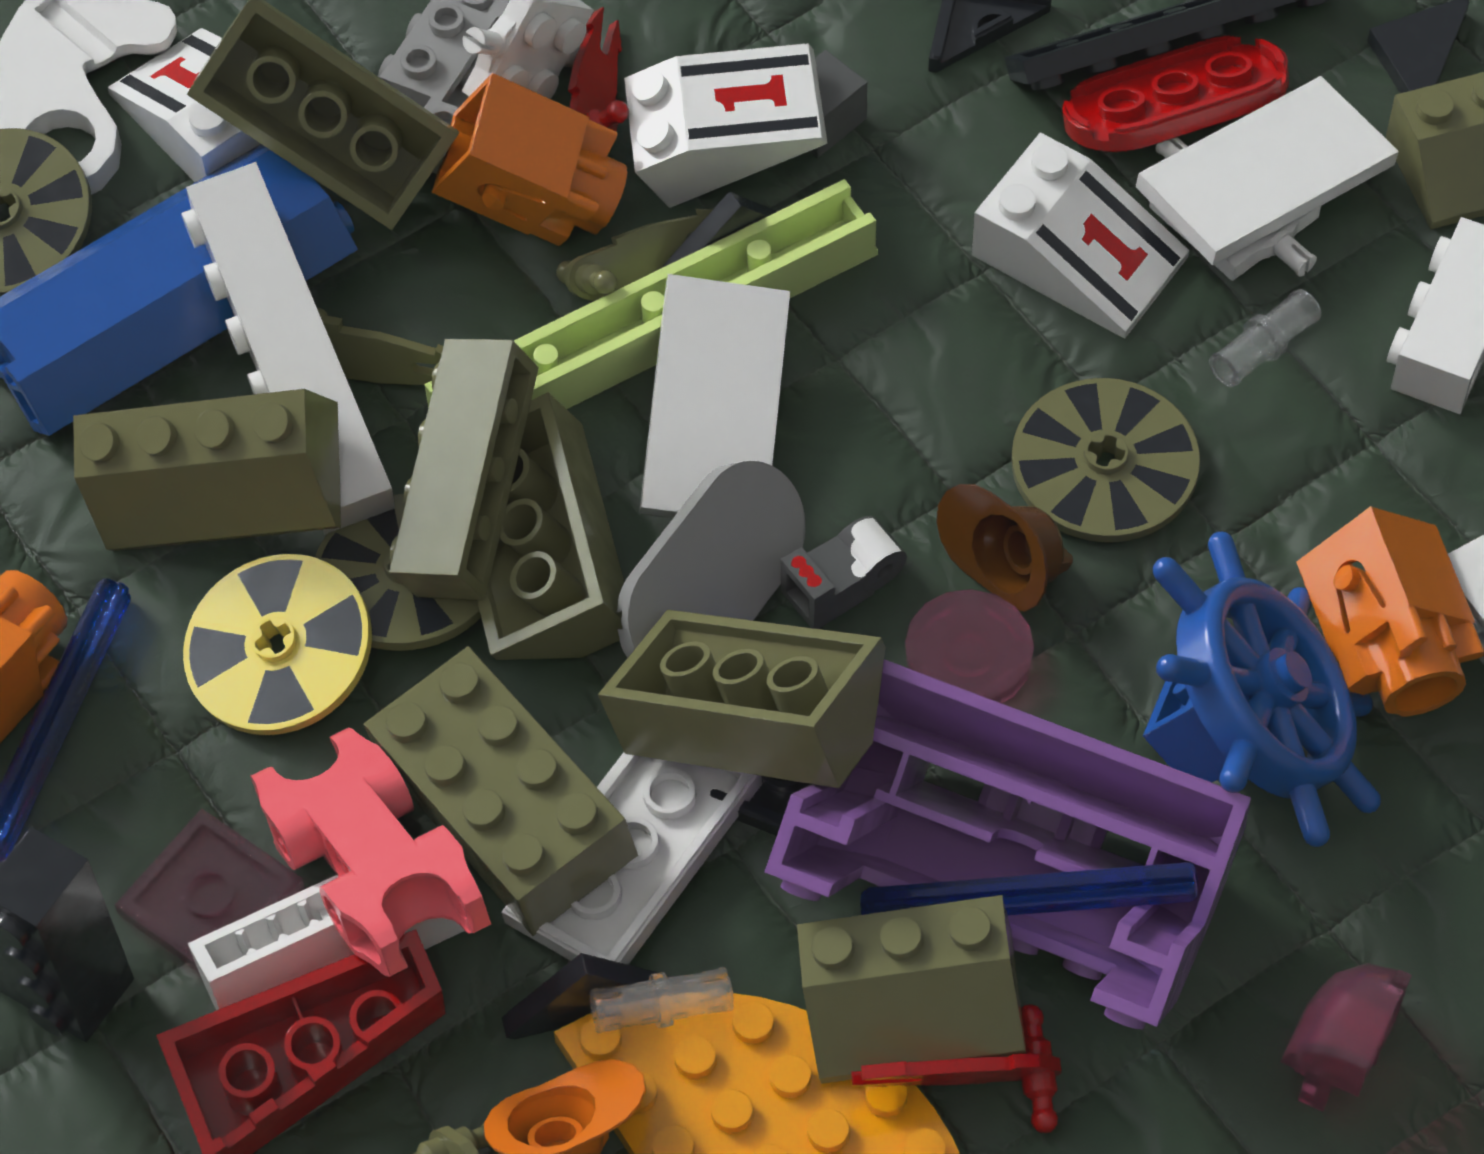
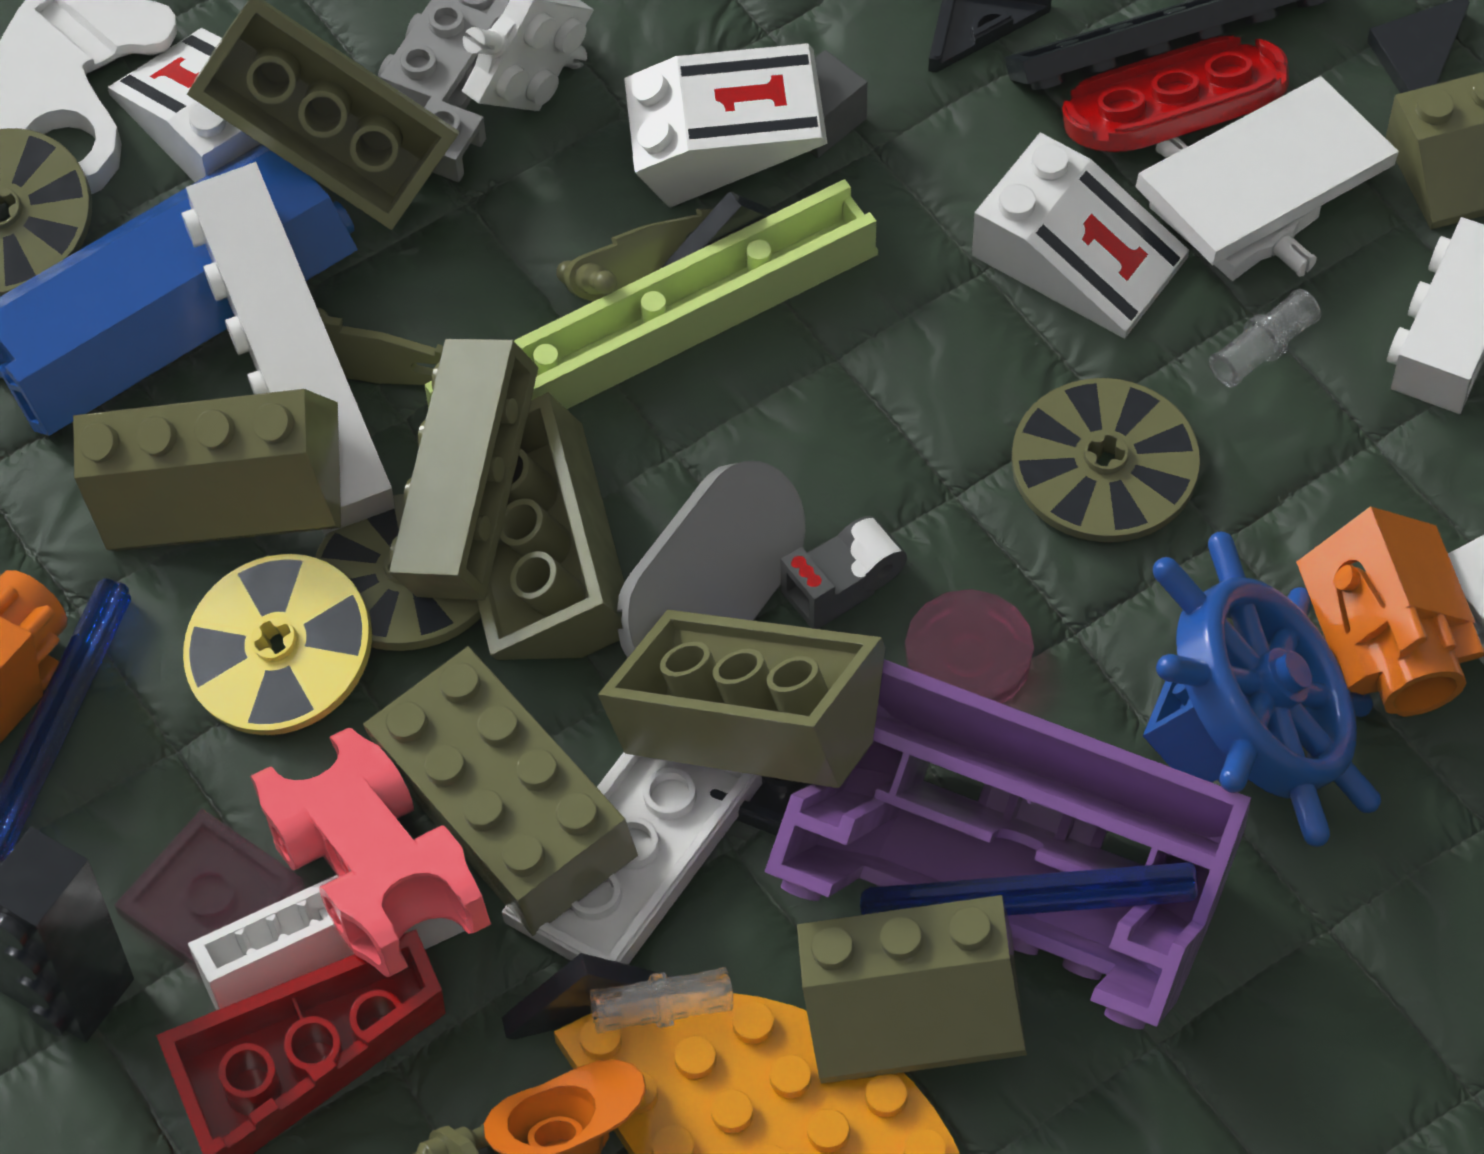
orange piece [432,73,628,246] -> none
red piece [568,7,629,132] -> none
white tile [639,274,790,518] -> none
red piece [851,1004,1062,1133] -> none
reddish brown piece [936,484,1073,612] -> none
clear pink brick [1280,963,1412,1112] -> none

